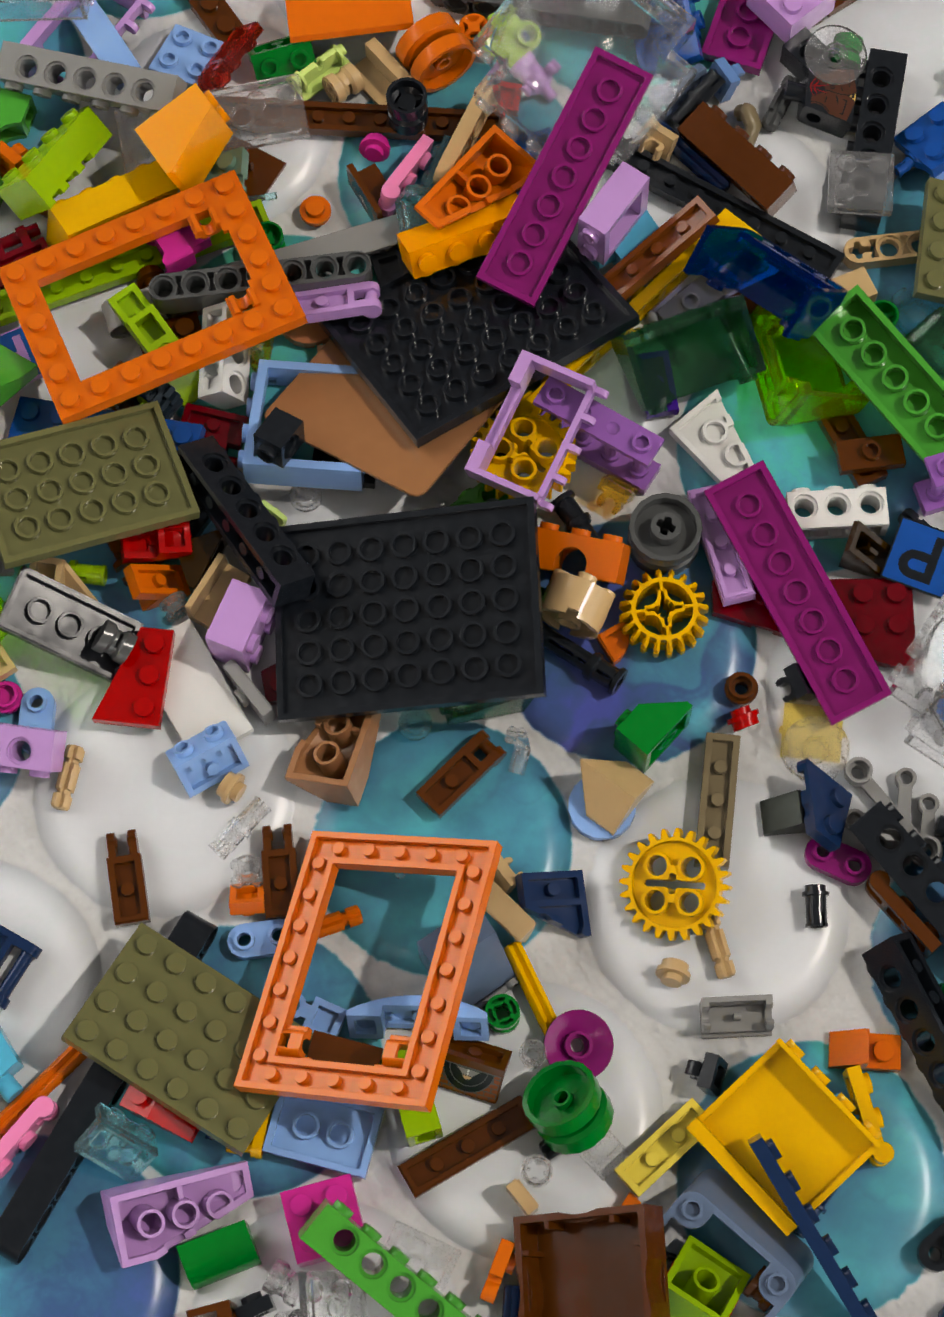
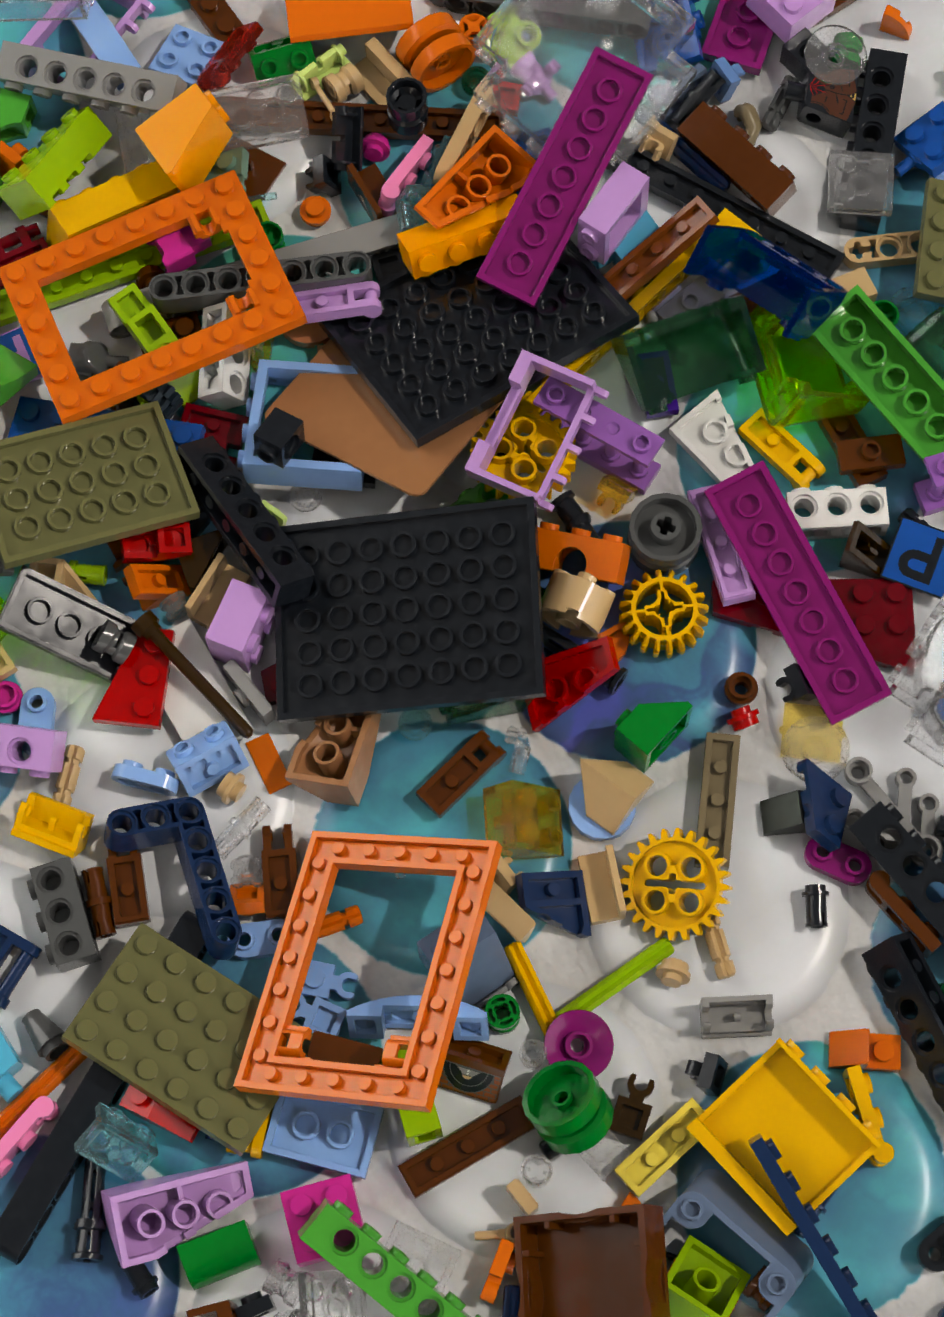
none -> yellow hinge [10,792,95,858]
none -> dark grey cone [22,1009,70,1062]
none -> dark grey brick [27,856,102,973]
none -> dark grey piece [68,341,129,377]
none -> black pin [70,1150,108,1263]
none -> reddish brown pin [81,867,117,939]
none -> dark blue beam [104,797,242,960]
none -> light blue plate [111,759,180,796]
none -> black pin [117,1261,159,1300]
none -> dark brown piece [131,610,253,738]
none -> orange sticker [245,733,292,794]
none -> light blue plate [301,960,359,1001]
none -> black tile [305,154,342,198]
none -> tan hinge [309,77,335,120]
none -> black hinge [331,106,364,171]
none -> clear green plate [461,66,492,96]
none -> tan hand [475,1223,514,1243]
none -> clear yellow slope [483,780,564,860]
none -> red wing [525,636,620,732]
none -> lime axle [555,937,675,1017]
none -> tan panel [577,844,627,925]
none -> dark brown plate [608,1073,654,1142]
none -> yellow plate [738,407,826,489]
none -> orange tile [879,5,912,40]

